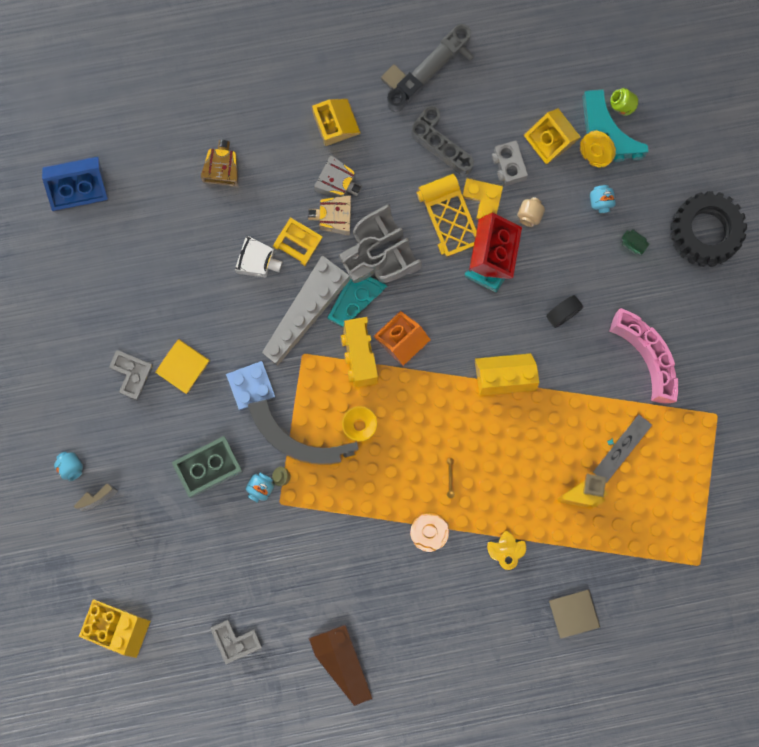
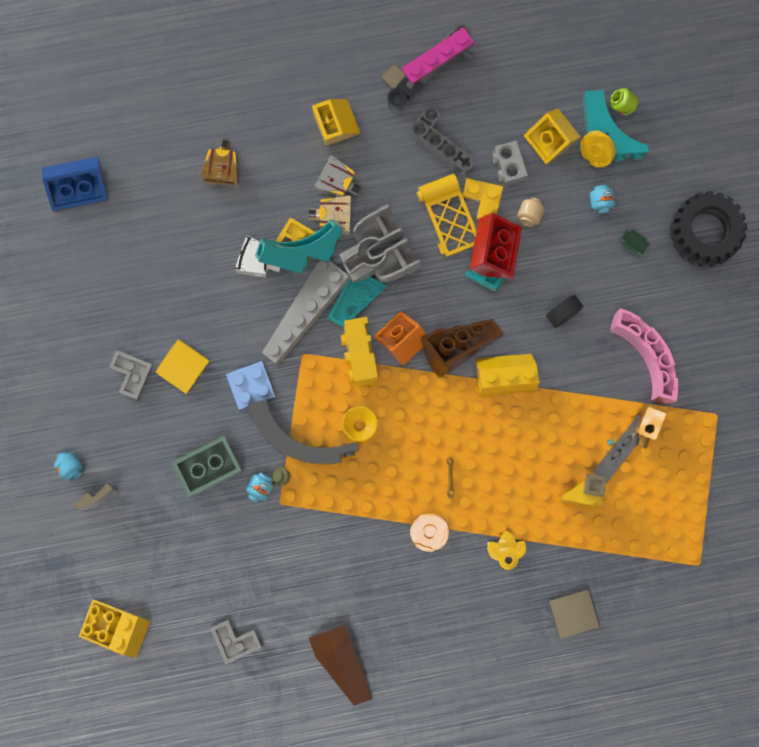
none -> teal arch [255,219,342,273]
none -> dark pink plate [402,27,474,85]
none -> reddish brown wedge [421,319,504,377]
none -> torso [635,403,667,449]

